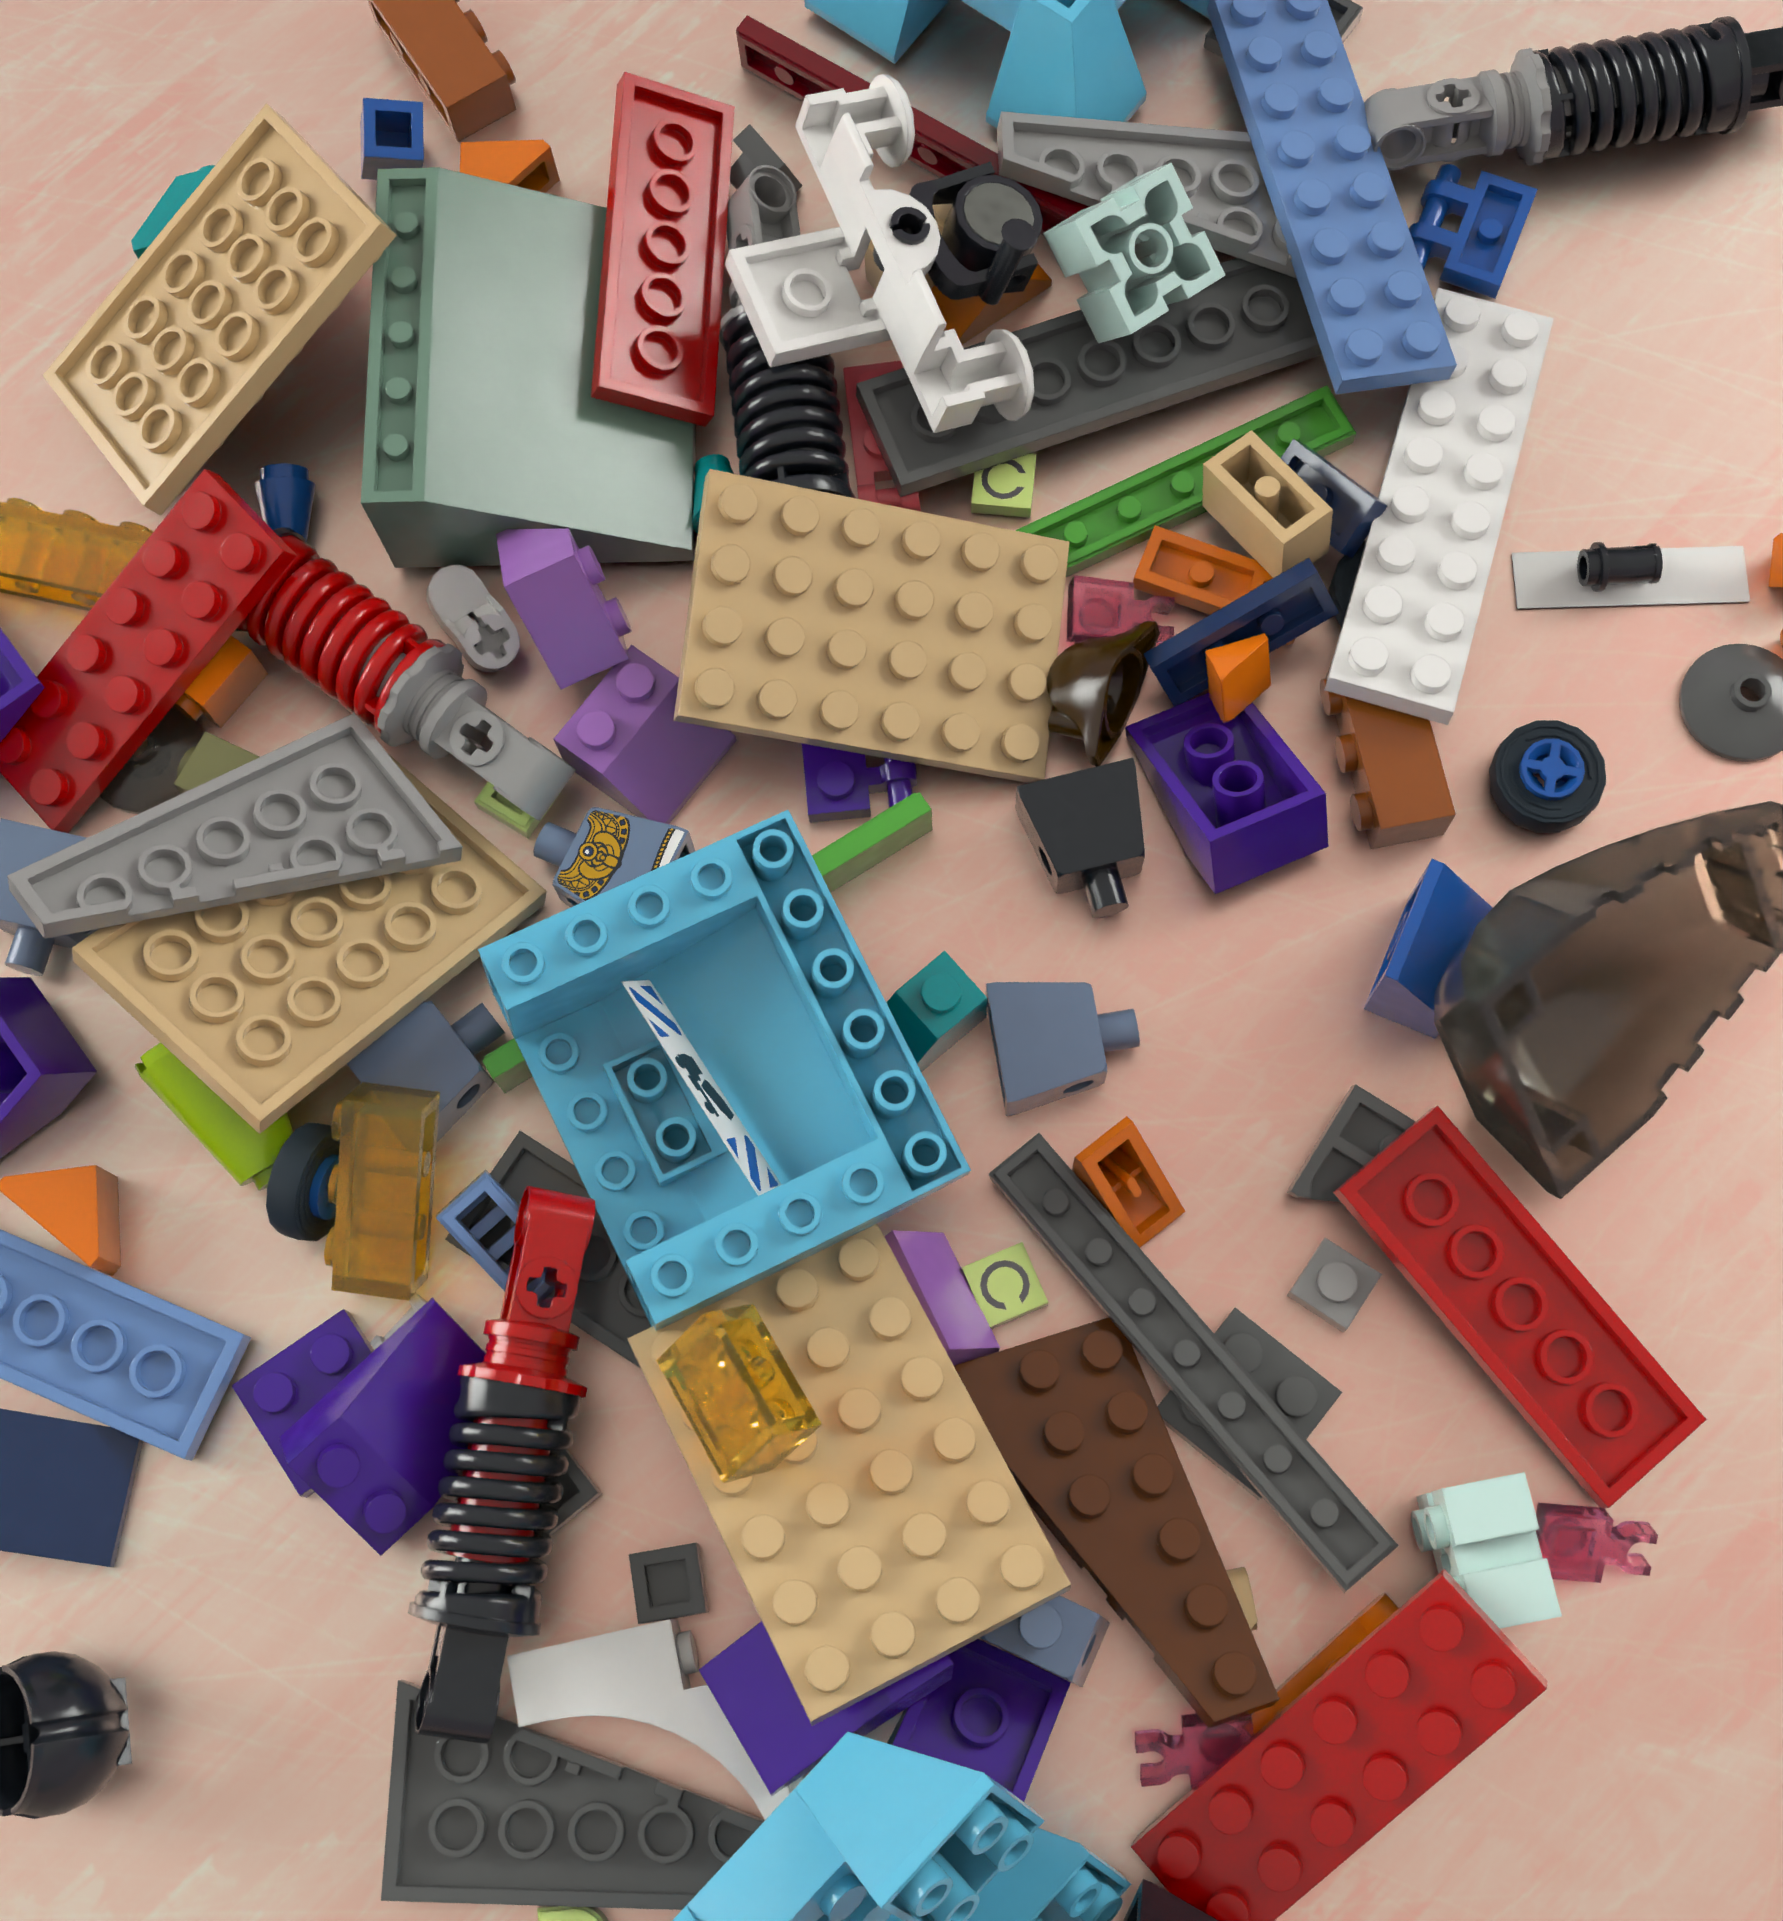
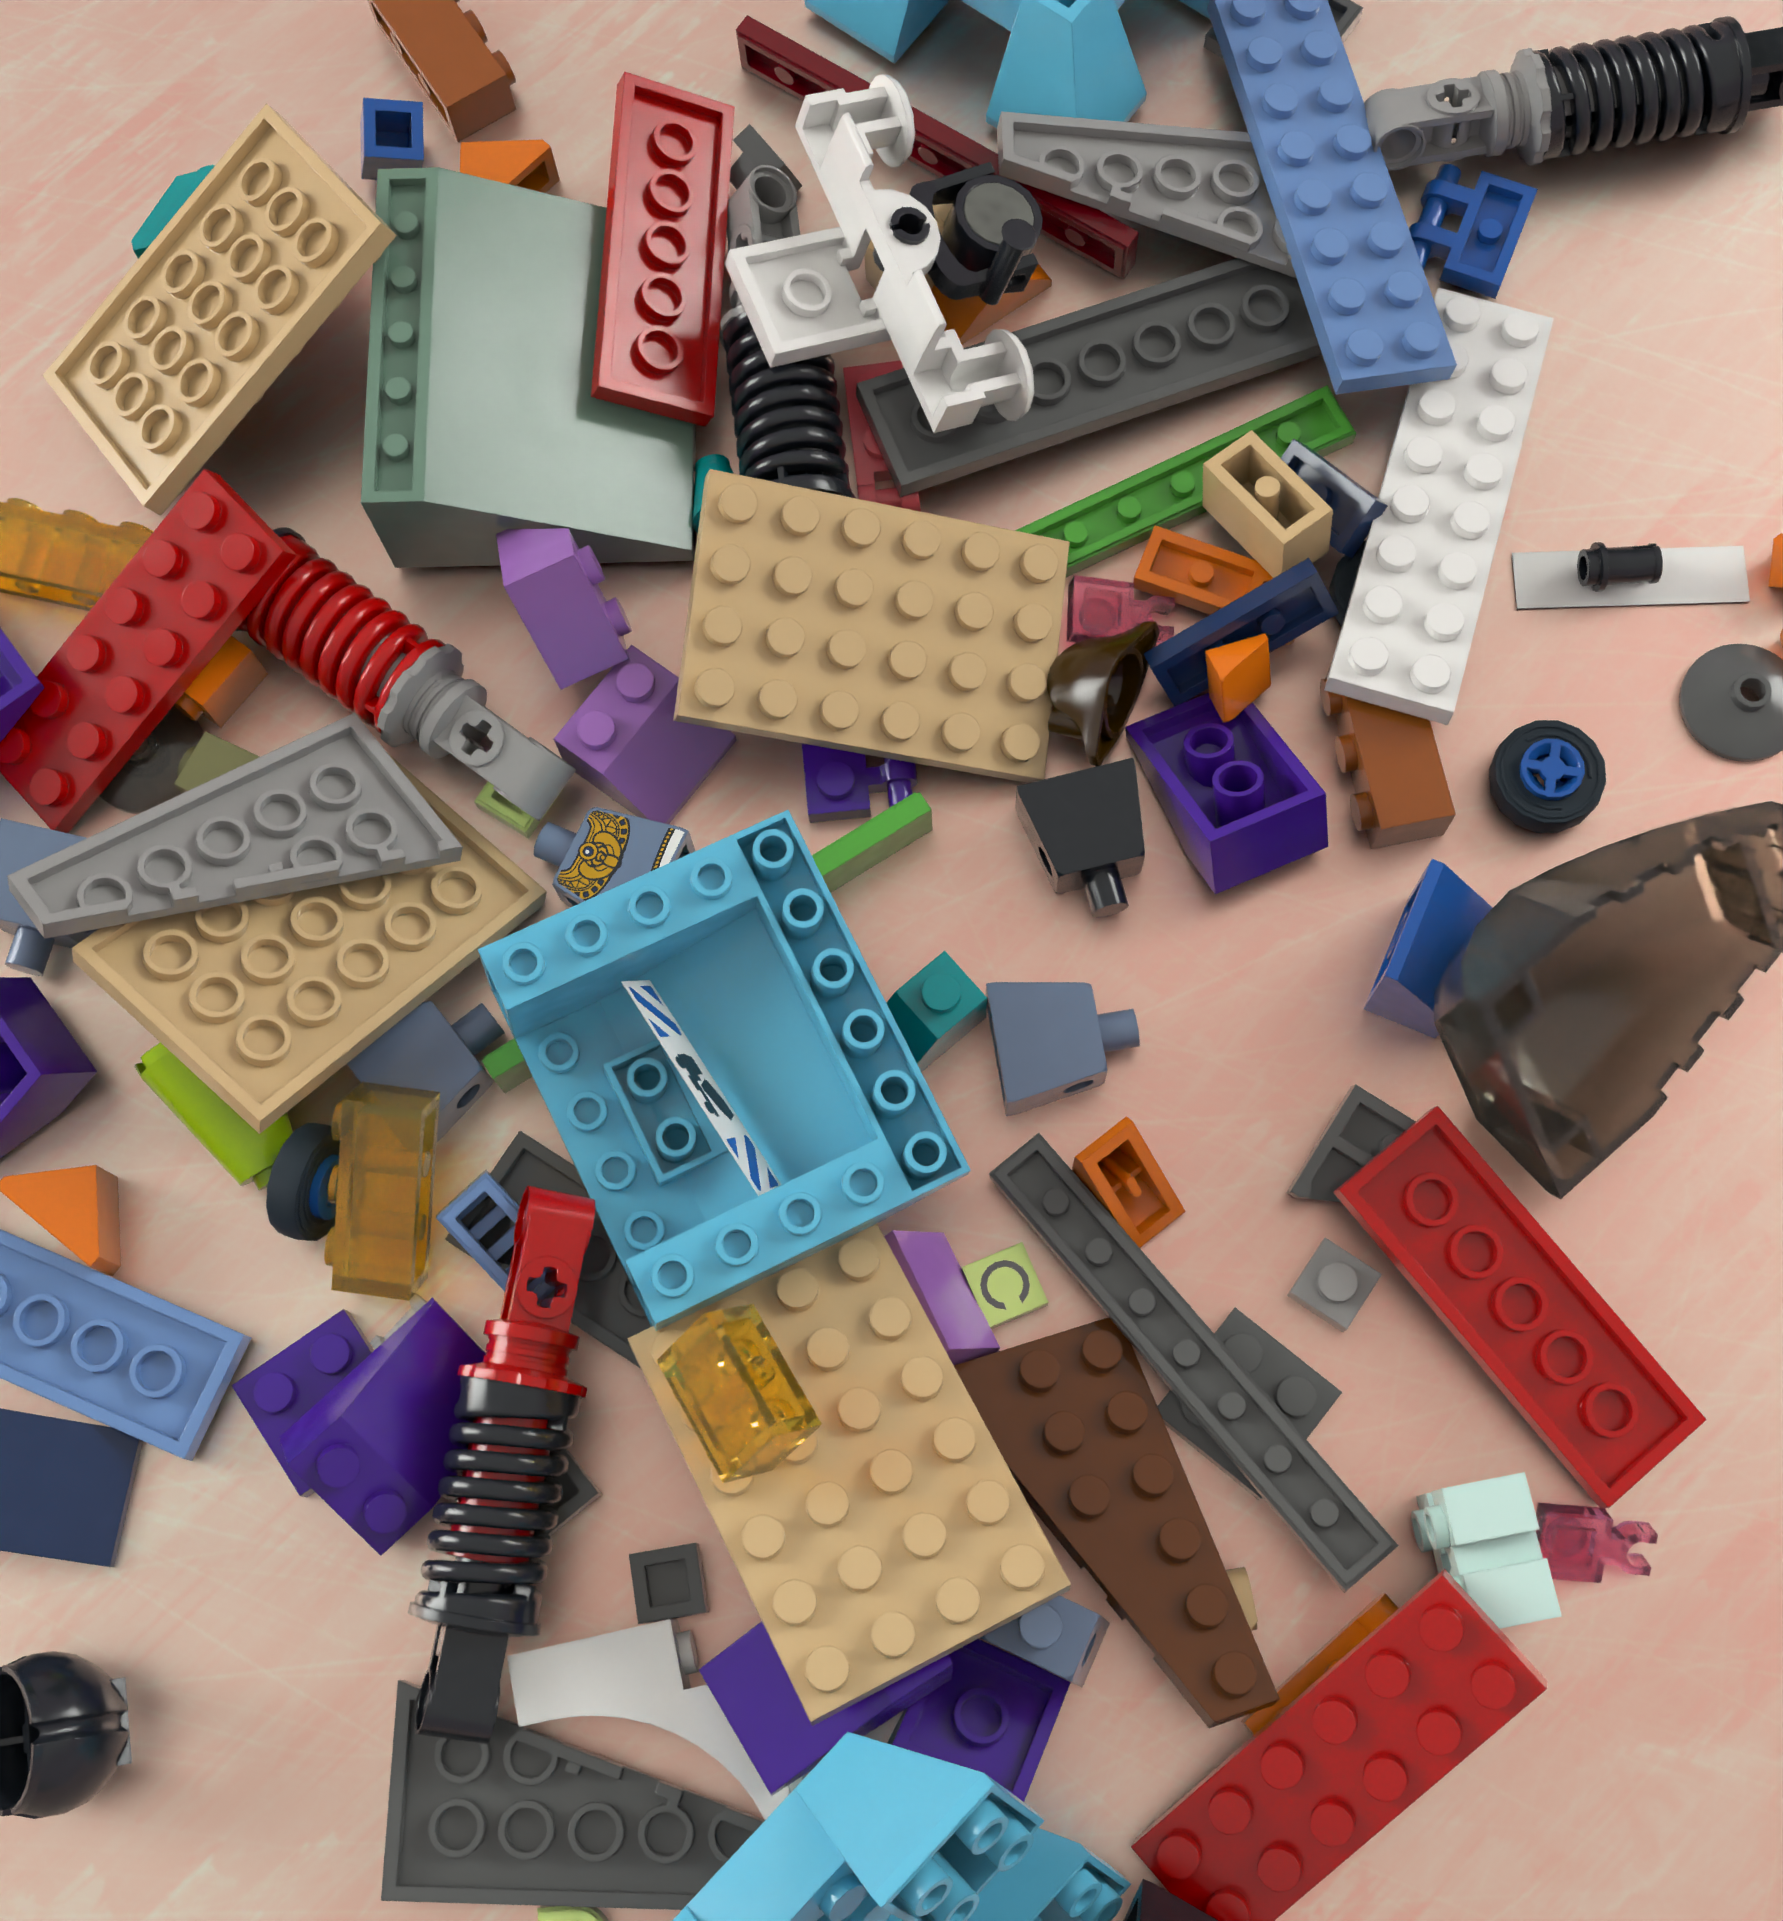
blue cone [254,463,315,542] -> none
white piece [426,565,520,672] -> none
yellowish green tile [971,453,1037,518] -> none
light aqua brick [1043,163,1225,343] -> none
clear pink plate [1135,1713,1255,1789] -> none

